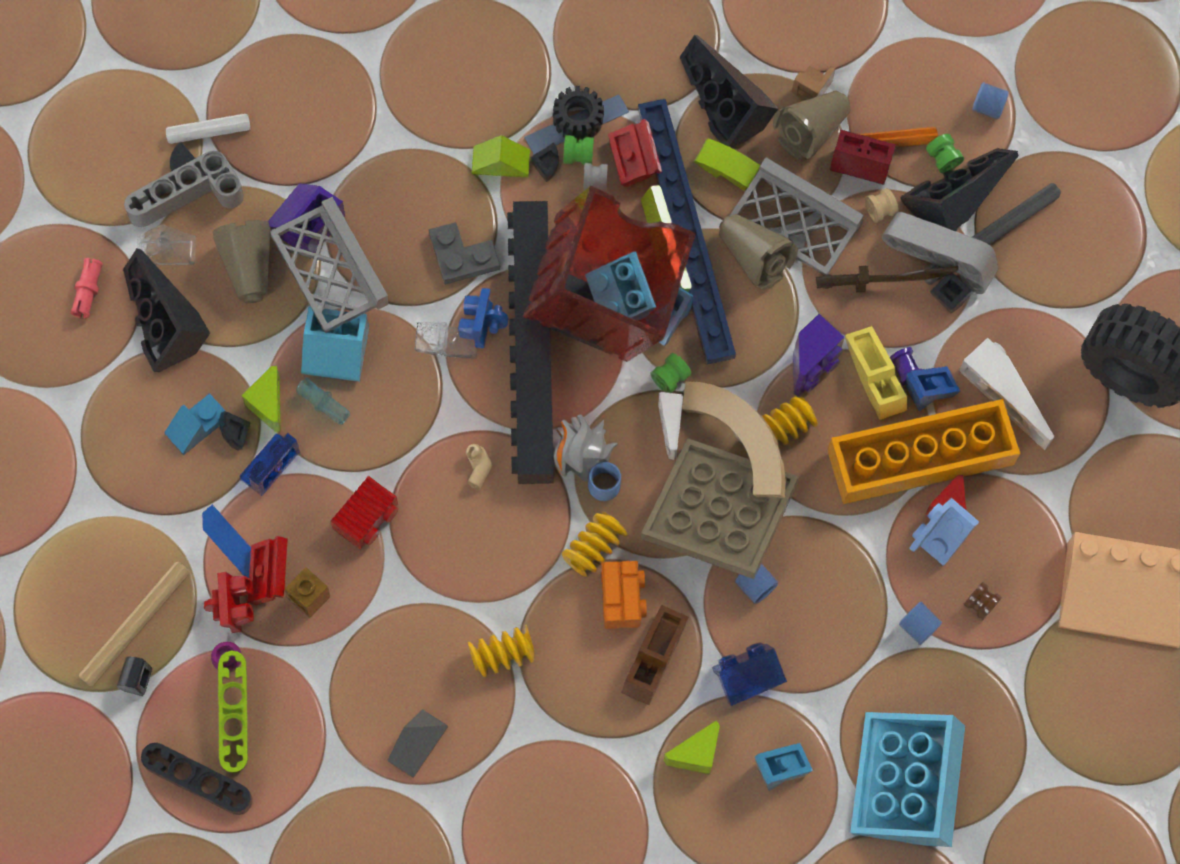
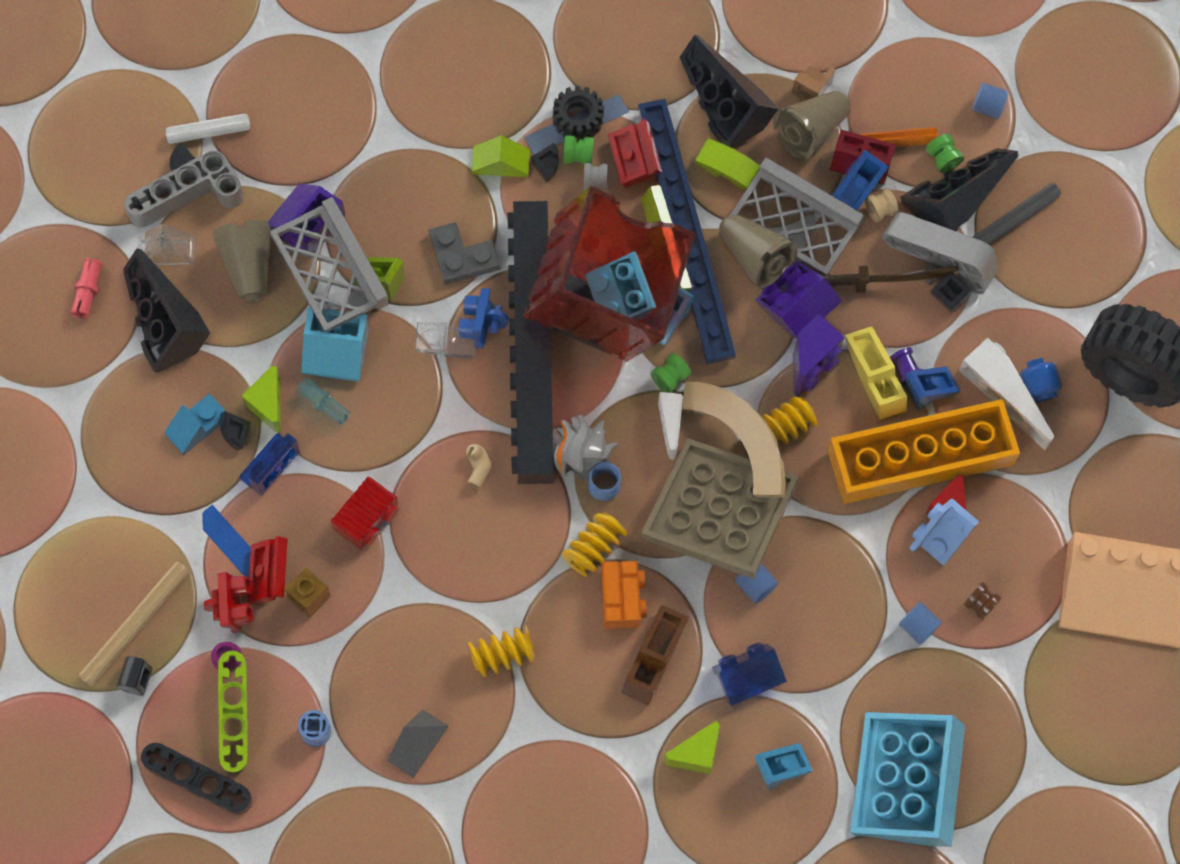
none -> medium blue wheel [298,710,332,747]
none -> lime slope [354,257,405,301]
none -> dark purple slope [755,261,842,339]
none -> blue slope [831,150,889,211]
none -> blue head [1020,358,1062,403]

